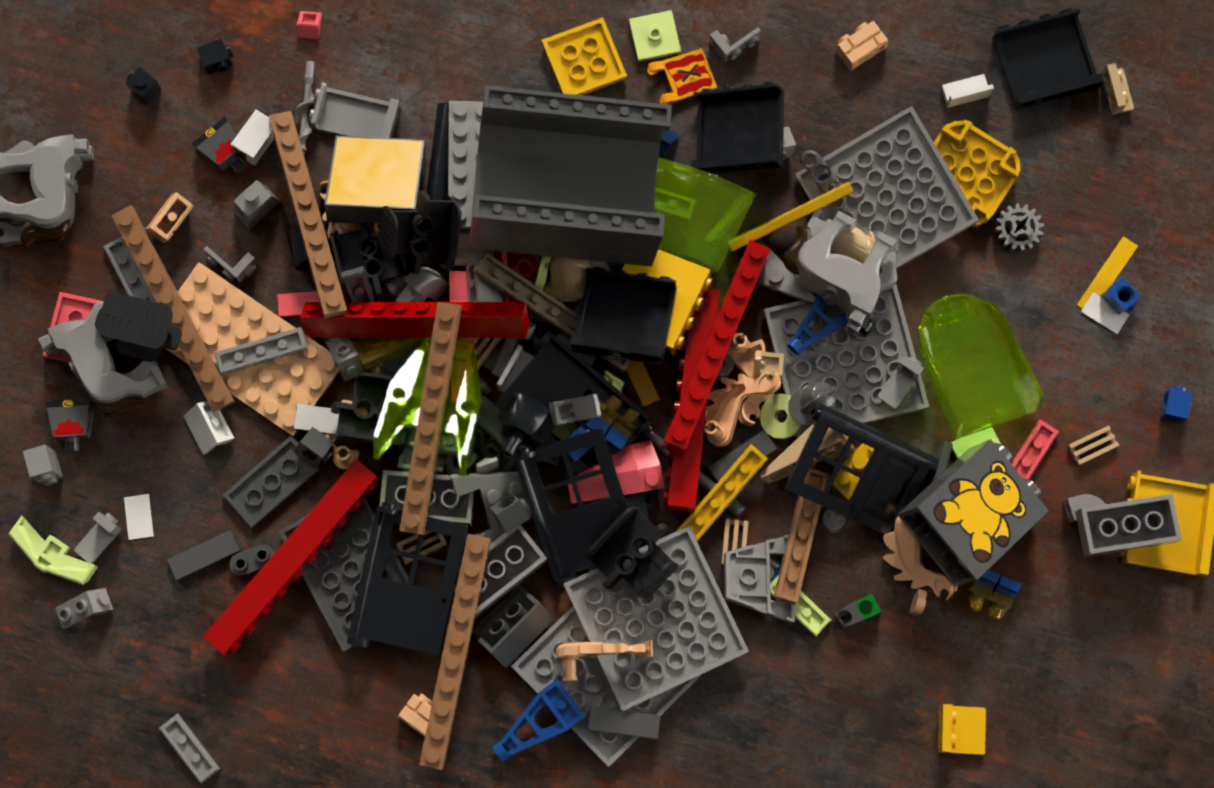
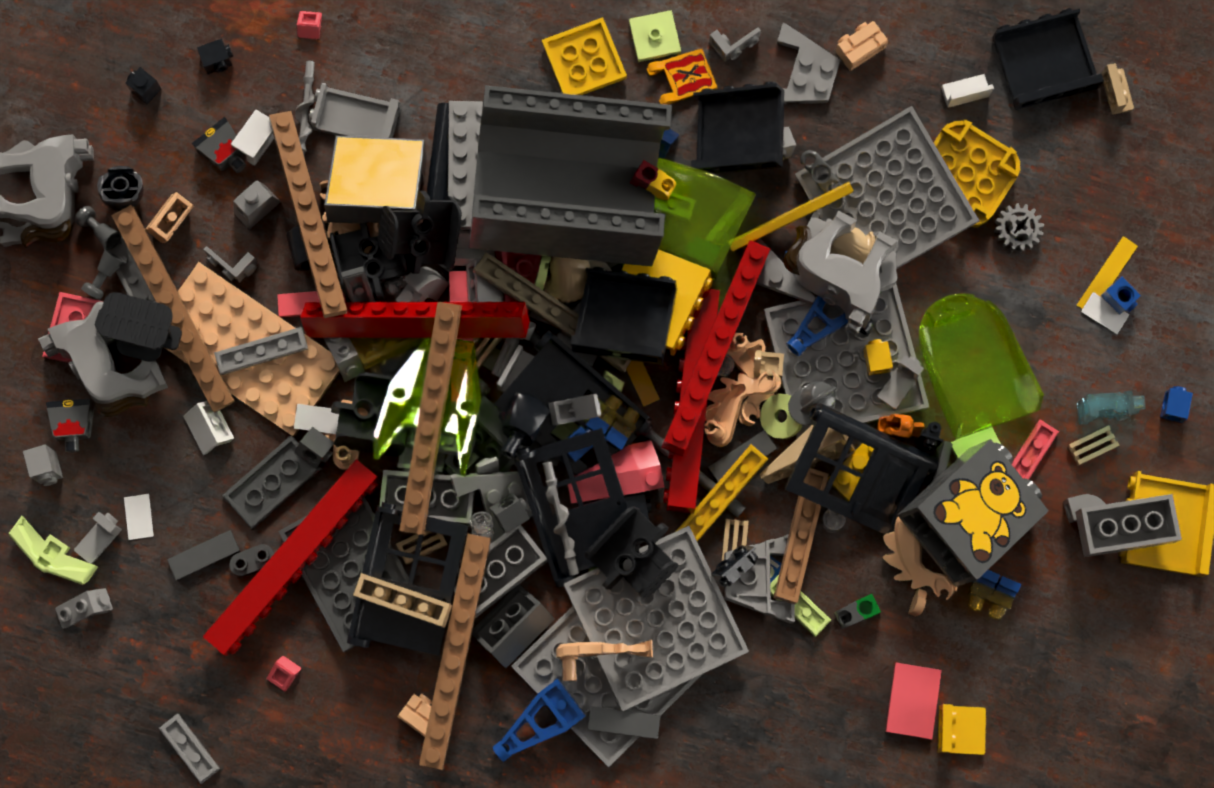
none -> dark grey piece [75,206,121,250]
none -> dark grey piece [81,250,124,300]
none -> black cylinder [97,165,144,211]
none -> coral slope [266,656,301,692]
none -> tan brick [353,573,452,628]
none -> clear wheel [470,512,495,541]
none -> light grey piece [543,461,579,575]
none -> leg [629,160,677,200]
none -> black hinge [711,545,758,587]
none -> light grey wing [777,23,840,104]
none -> yellow brick [863,339,893,376]
none -> orange animal [878,414,925,438]
none -> coral tile [885,663,942,740]
none -> black hinge [914,422,944,451]
none -> clear light blue hips [1077,391,1145,425]

